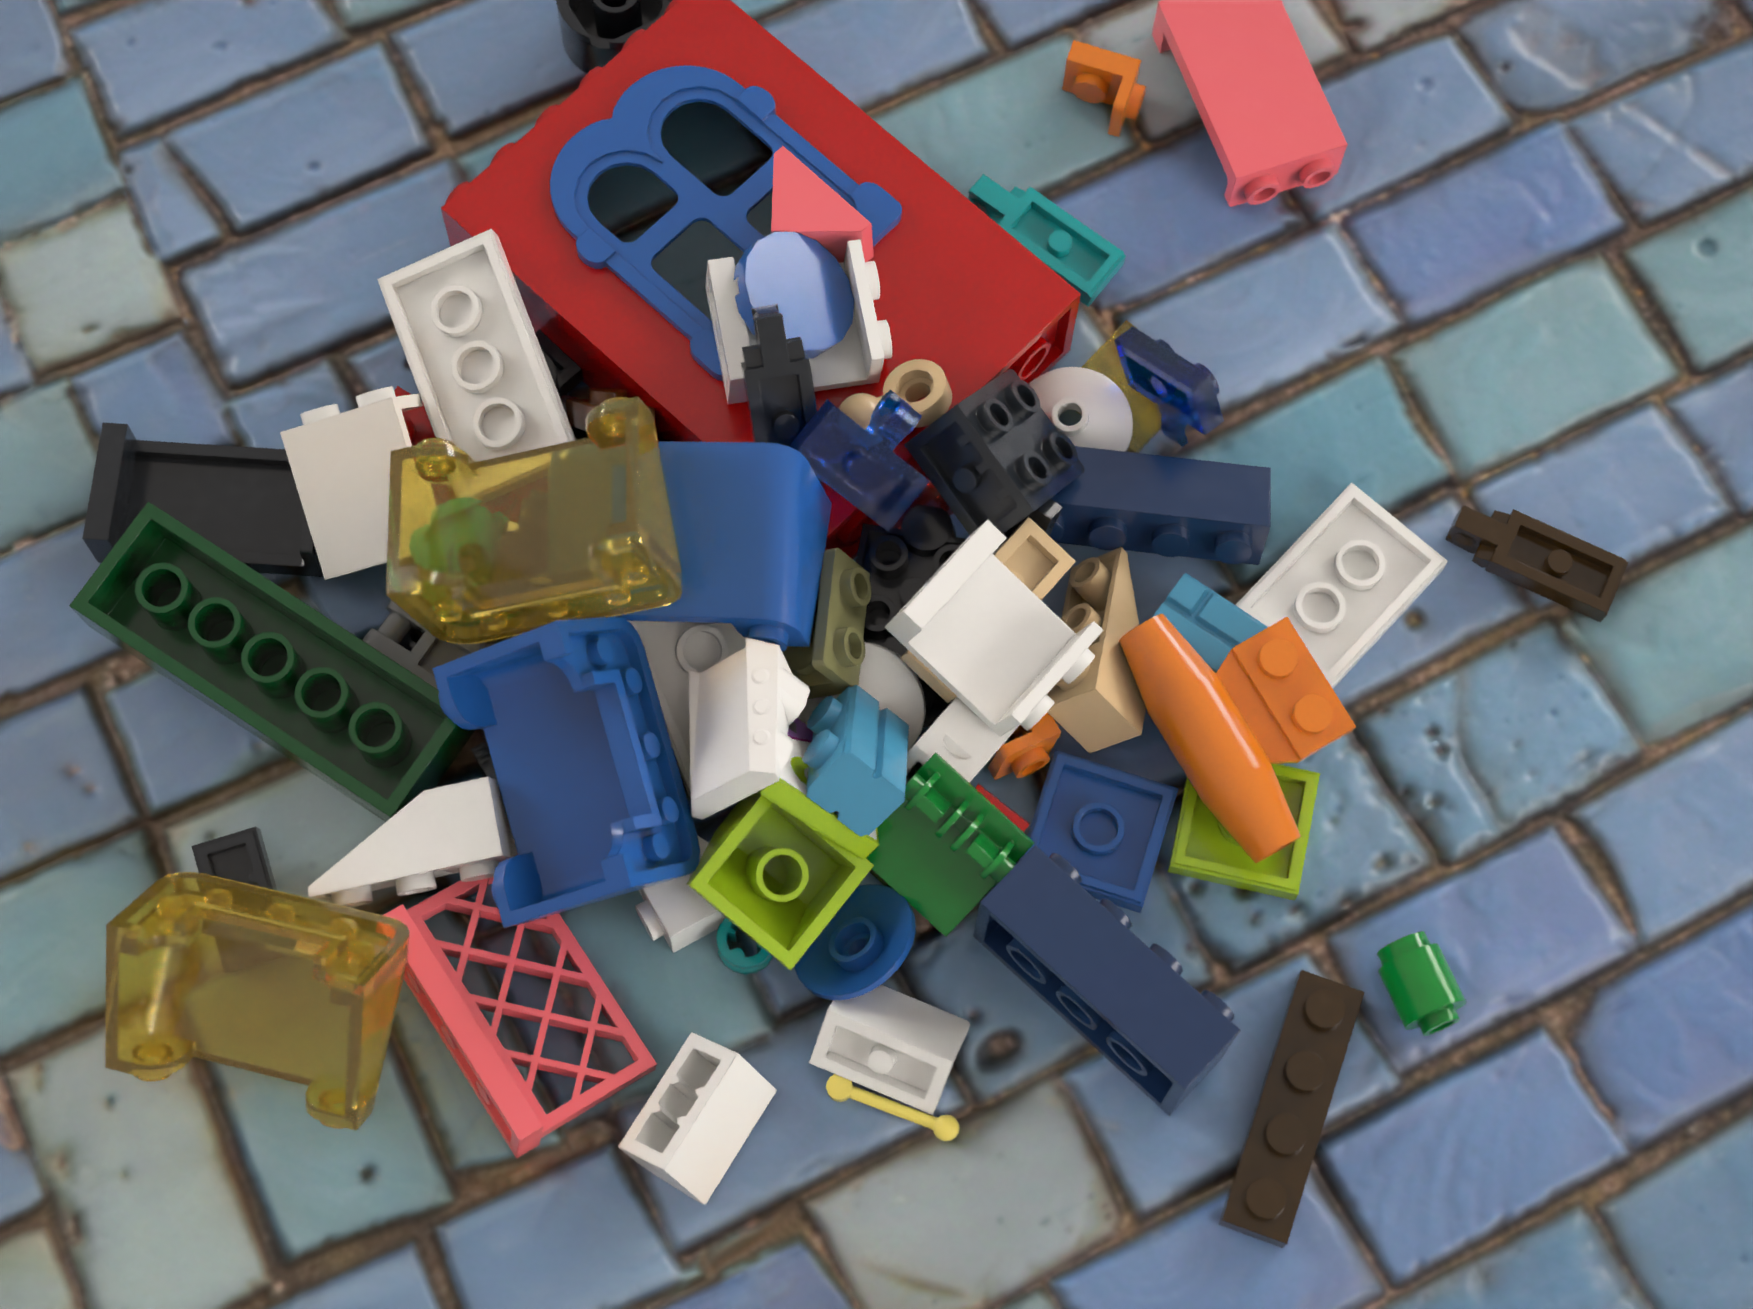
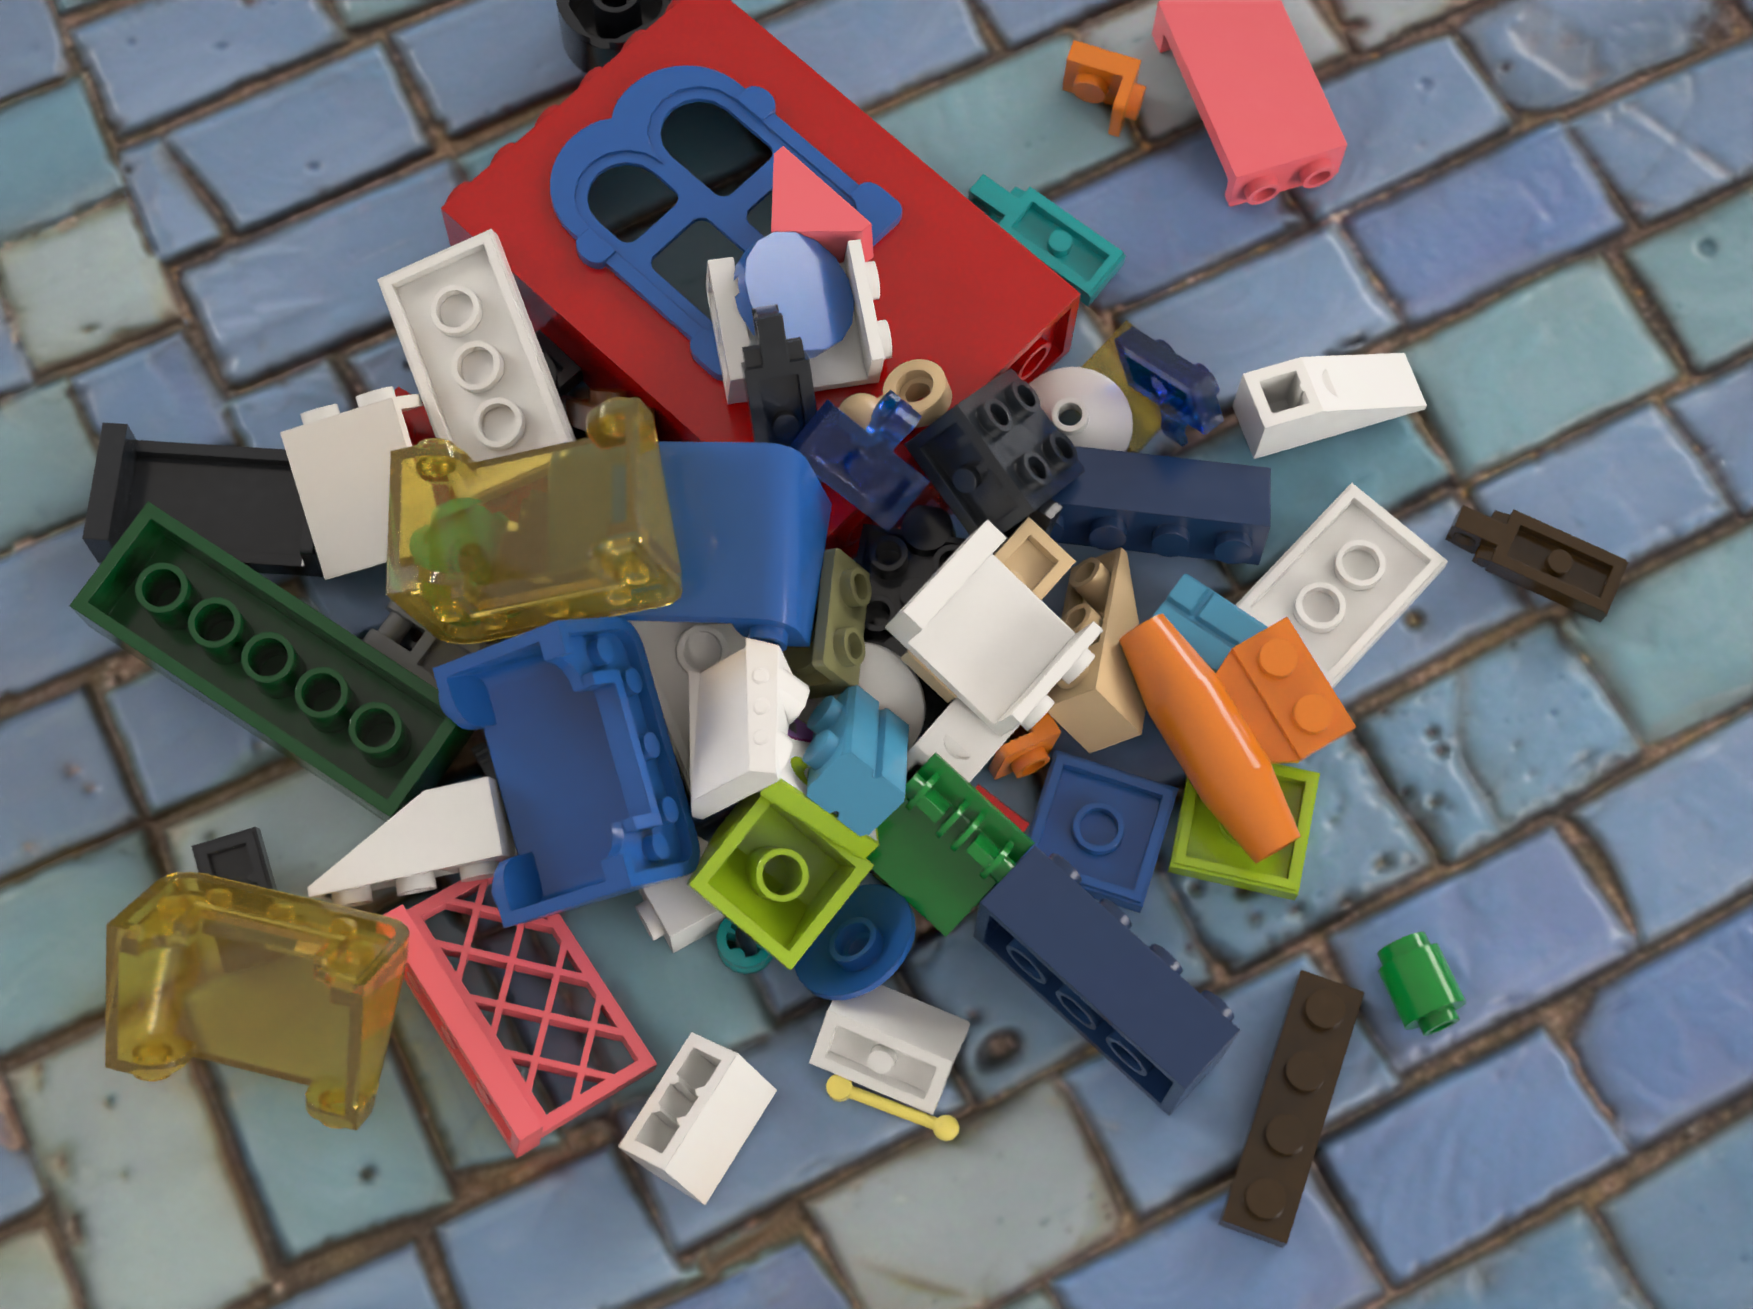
none -> white slope [1233,353,1427,459]

